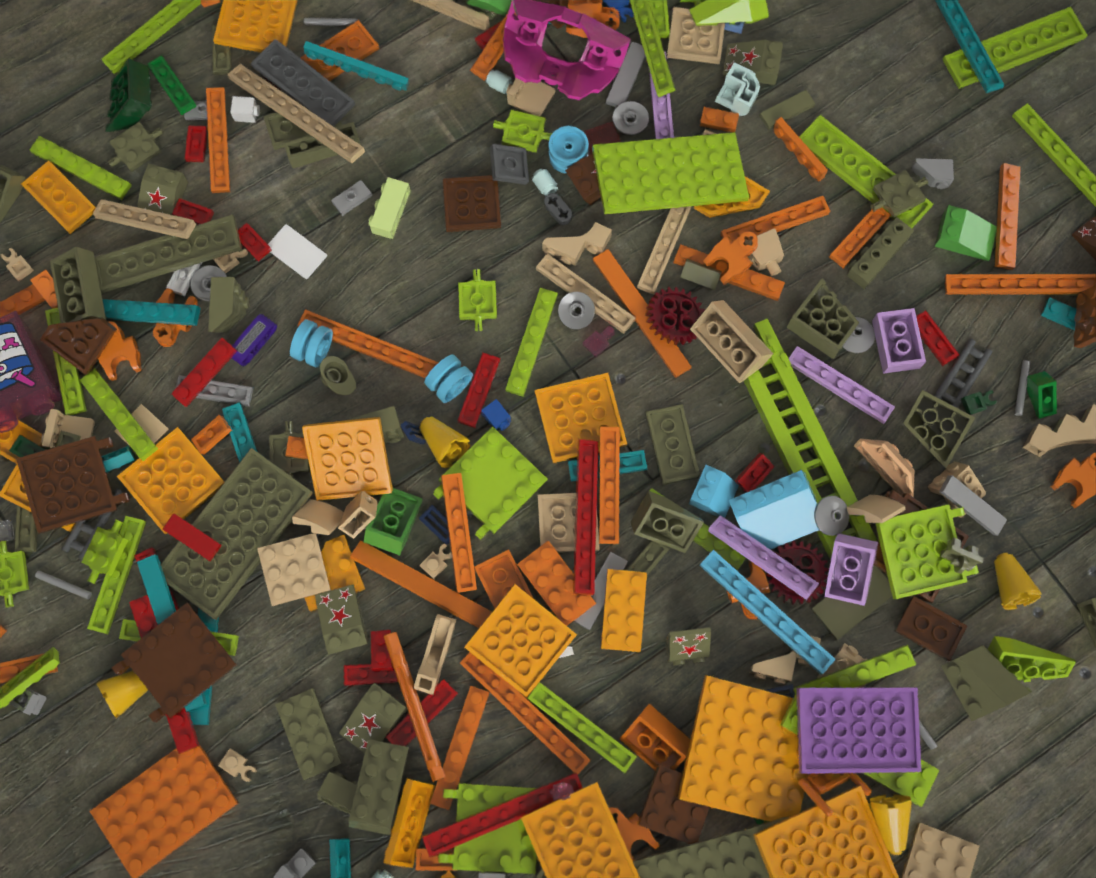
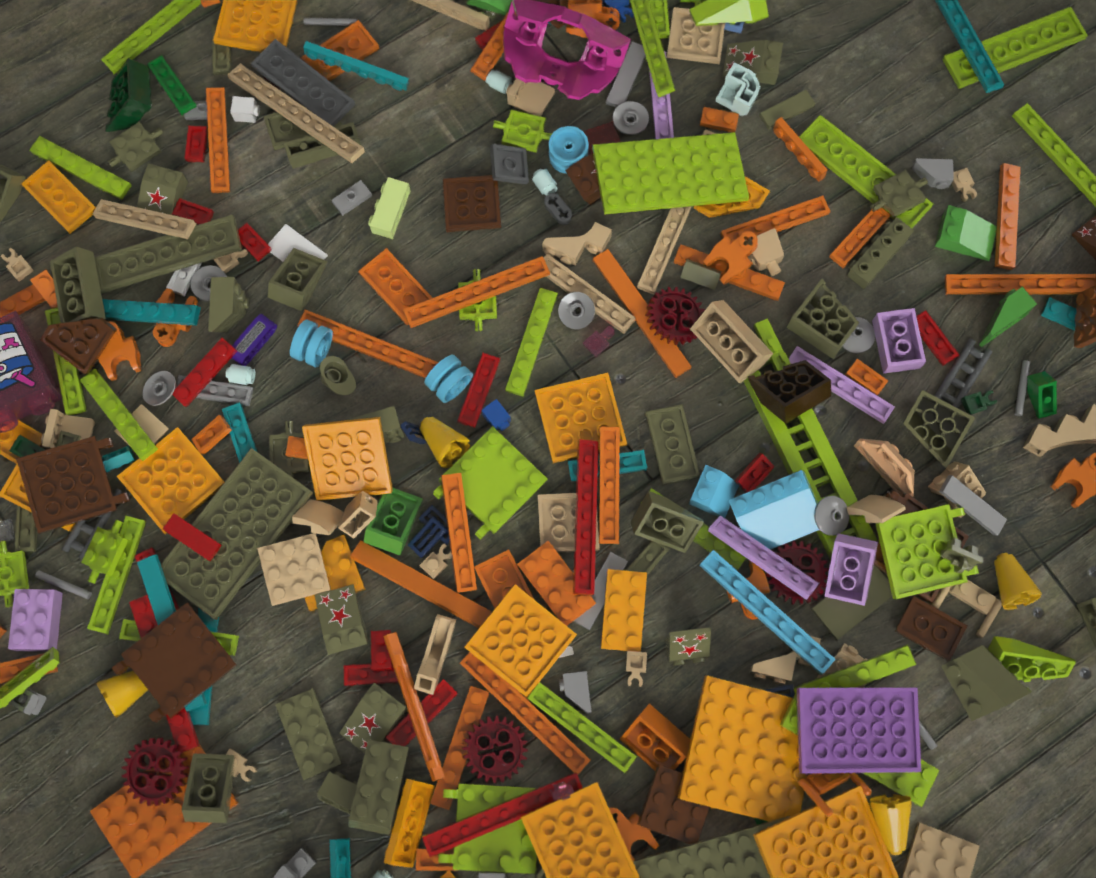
none -> lavender brick [8,589,63,652]
none -> dark red gear [121,737,189,806]
none -> light grey dish [142,371,176,406]
none -> olive slope [182,753,235,823]
none -> light aqua brick [226,364,256,385]
none -> olive slope [268,248,327,311]
none -> orange plate [358,248,433,325]
none -> orange plate [403,256,550,329]
none -> dark blue tile [408,516,448,558]
none -> dark red gear [462,716,528,783]
none -> light grey slope [559,671,591,714]
none -> tan plate [626,651,647,687]
none -> dark brown wedge [748,360,831,424]
none -> orange plate [845,359,888,396]
none -> tan plate [931,580,1002,638]
none -> tan plate [952,168,977,202]
none -> bright green slope [979,287,1037,347]

